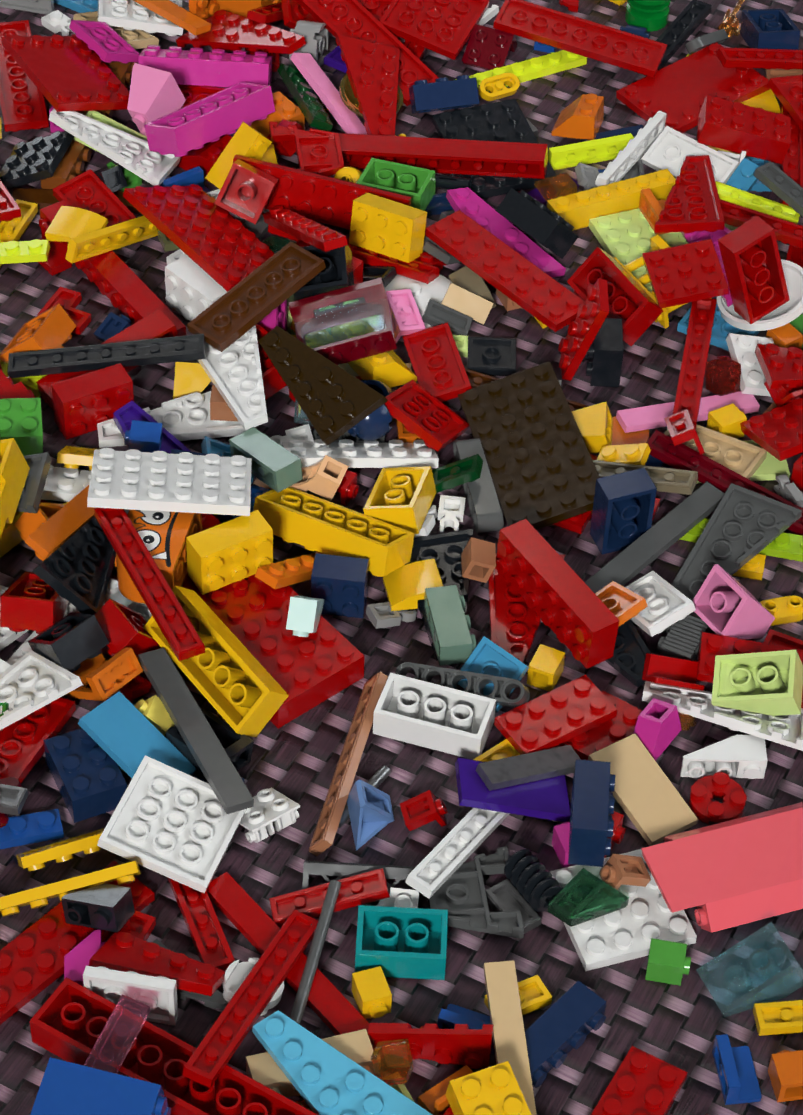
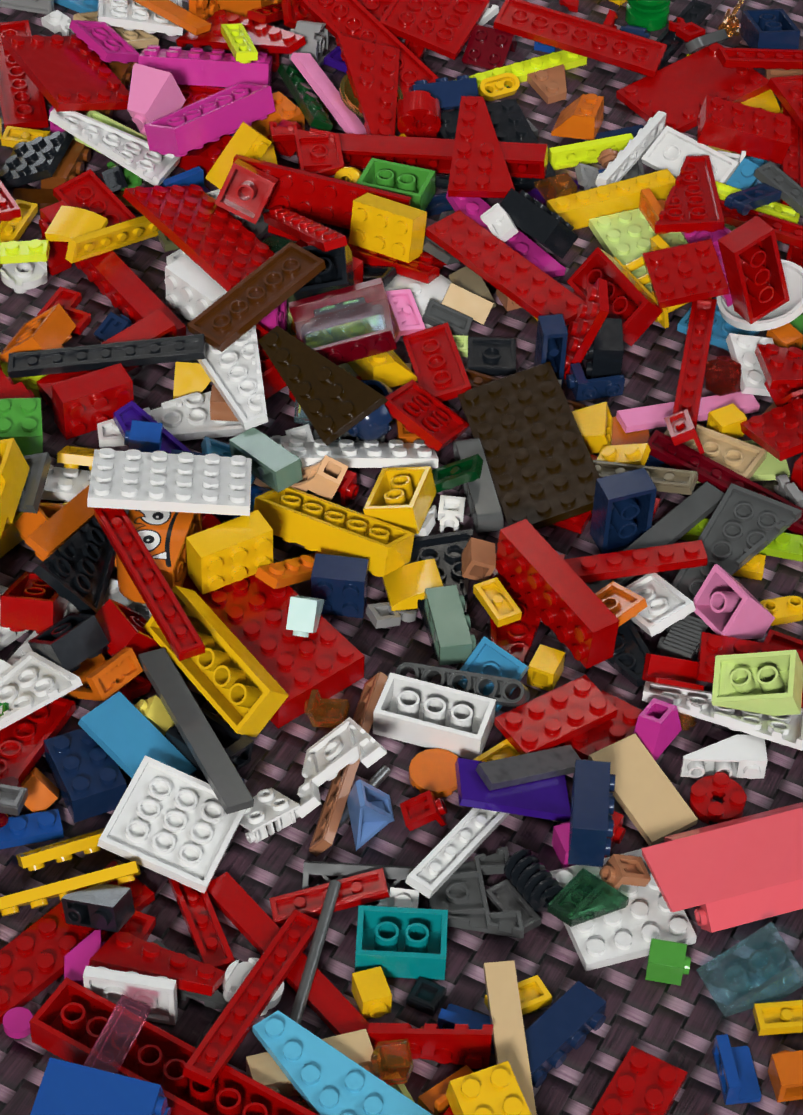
none -> white plate [0,261,48,294]
none -> yellow plate [1,126,50,148]
none -> dark pink tile [3,1007,33,1039]
none -> orange panel [21,767,60,813]
none -> neon yellow plate [221,23,258,64]
none -> white wing [294,717,387,818]
none -> clear orange bracket [305,689,350,728]
none -> red brick [397,90,441,138]
none -> black tile [406,977,447,1016]
none -> orange tile [408,748,459,798]
none -> red wing [448,96,515,198]
none -> yellow plate [473,577,522,627]
none -> white bracket [480,203,519,243]
none -> nougat wing [527,64,567,104]
none -> dark blue brick [534,314,568,388]
none -> red plate [563,540,708,583]
none -> dark blue bracket [566,363,625,401]
none -> nougat plate [597,149,618,168]
none -> red tile [603,9,618,29]
none -> red plate [668,17,706,42]
none -> dark blue plate [724,183,782,216]

